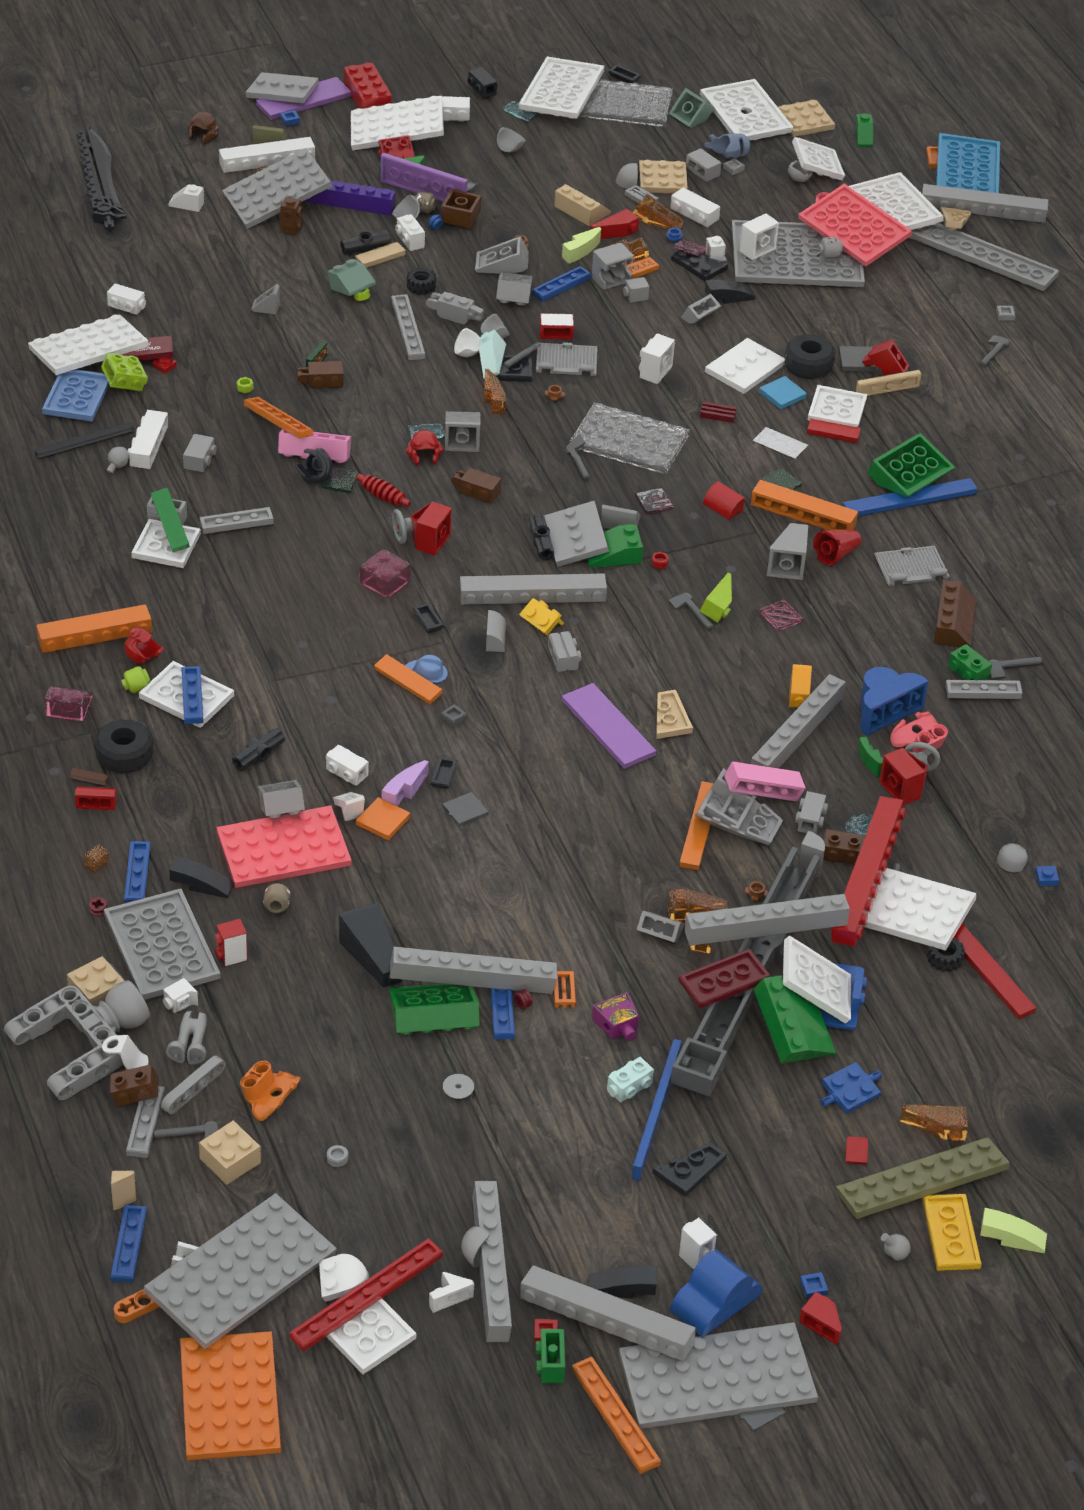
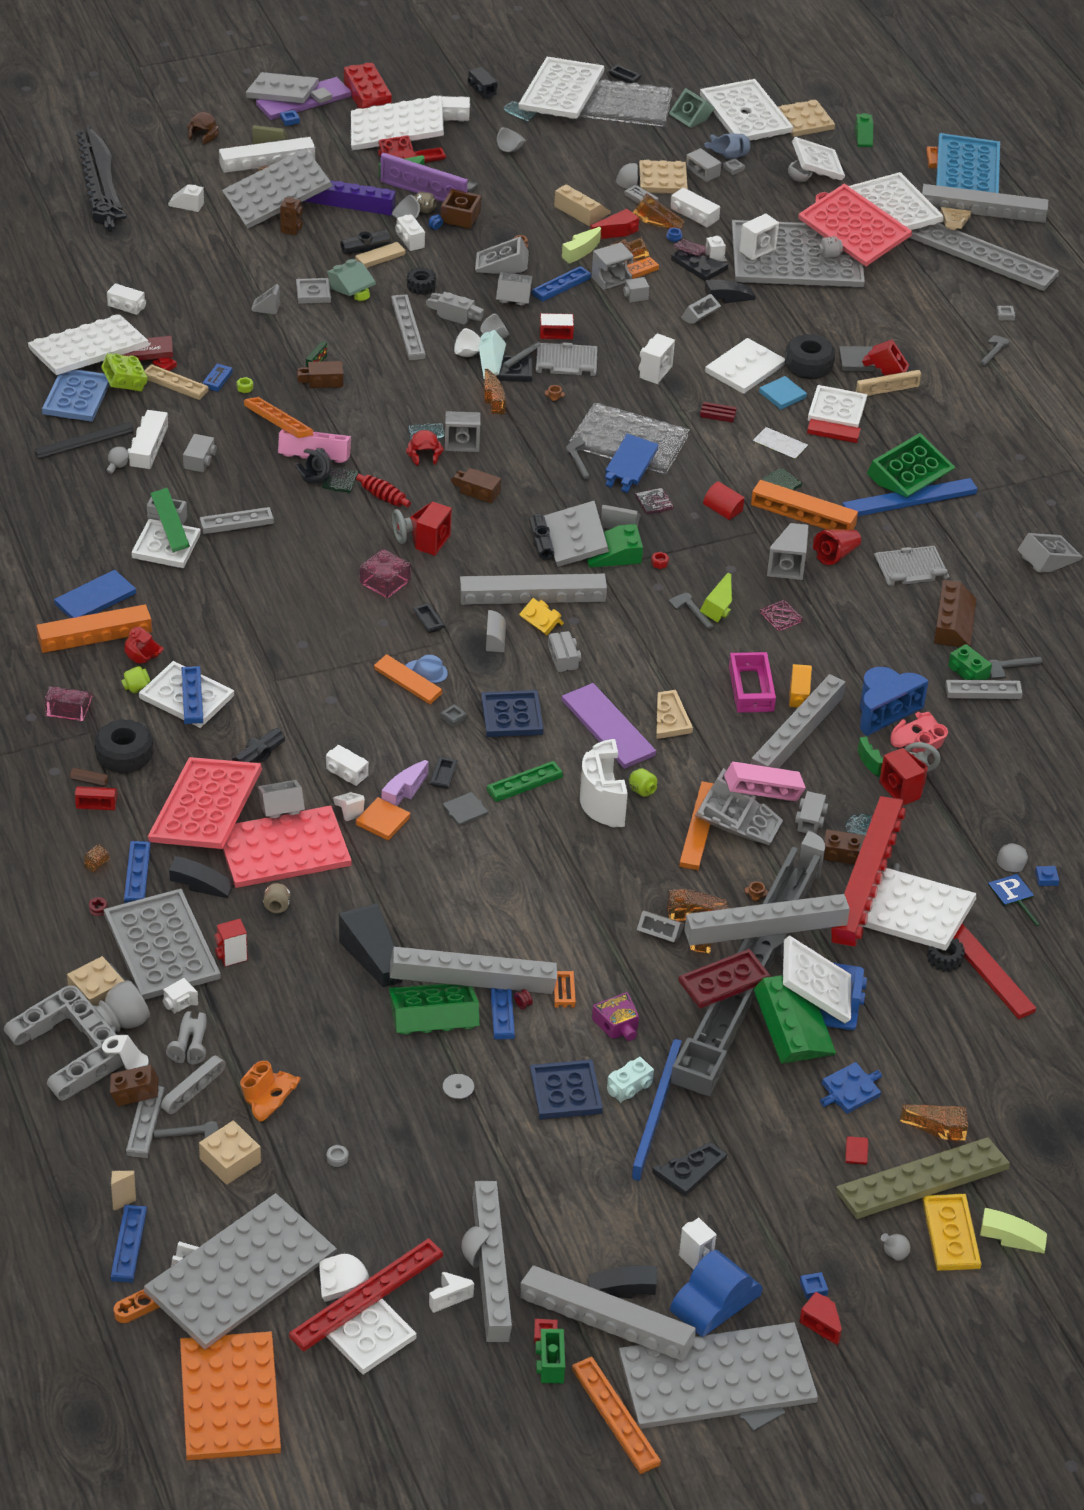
none -> blue tile [54,570,136,618]
none -> tan tile [144,364,209,400]
none -> coral plate [148,757,262,849]
none -> blue tile [203,364,233,391]
none -> light grey tile [296,278,331,304]
none -> light grey tile [311,87,332,104]
none -> red tile [414,147,446,163]
none -> dark blue plate [481,690,543,737]
none -> green tile [487,761,563,802]
none -> dark blue plate [530,1059,603,1119]
none -> white cylinder [580,739,627,827]
none -> blue tile [605,434,659,493]
none -> lime head [629,768,657,797]
none -> dark pink piece [729,652,776,713]
none -> blue piece [988,874,1039,926]
none -> light grey slope [1018,533,1082,573]

